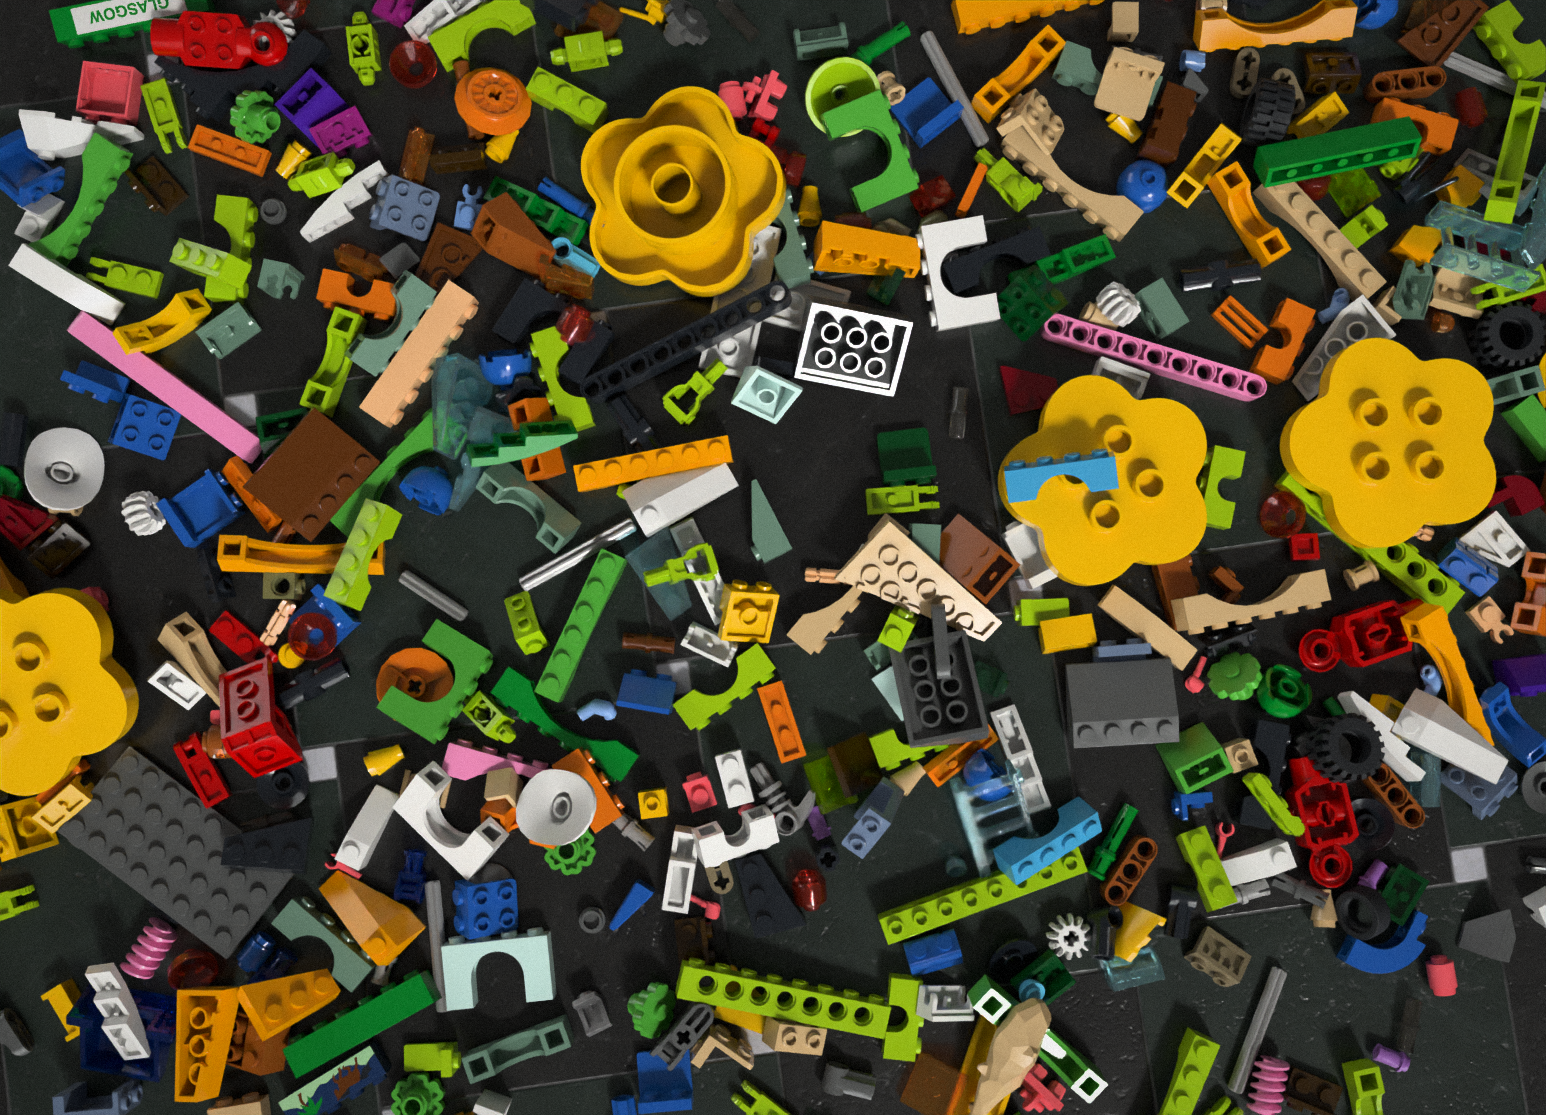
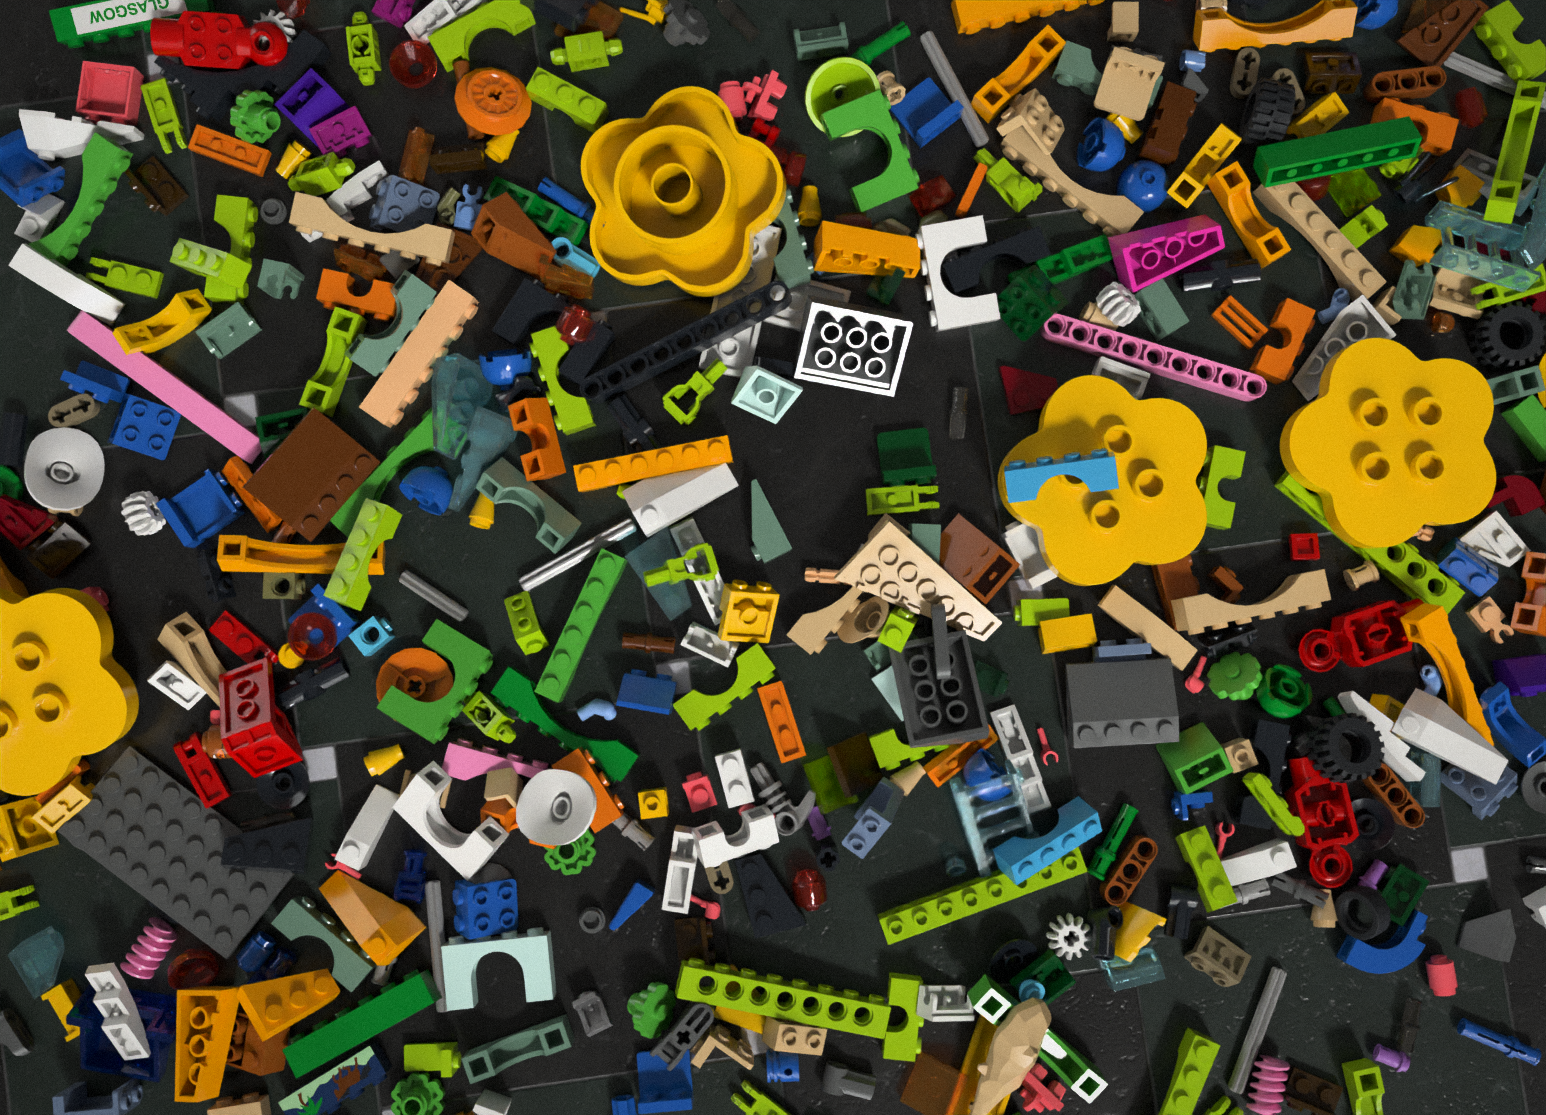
light nougat axle [260,599,296,646] -> none
green slope [466,420,578,467] -> none
blue brick [903,928,963,978] -> none
clear red piece [1260,491,1306,539] -> none
none -> clear light blue slope [8,926,65,1000]
none -> dark tan beam [48,394,100,428]
none -> tan arch [289,192,455,266]
none -> medium azure brick [348,616,395,656]
none -> olive arm [437,187,461,226]
none -> yellow cone [468,492,494,529]
none -> blue piece [766,1049,799,1083]
none -> tan piece [837,596,891,643]
none -> coral hand [1037,728,1059,766]
none -> blue cylinder [1076,117,1126,172]
none -> dark pink wedge [1108,214,1225,293]
none -> blue pin [1457,1018,1541,1066]

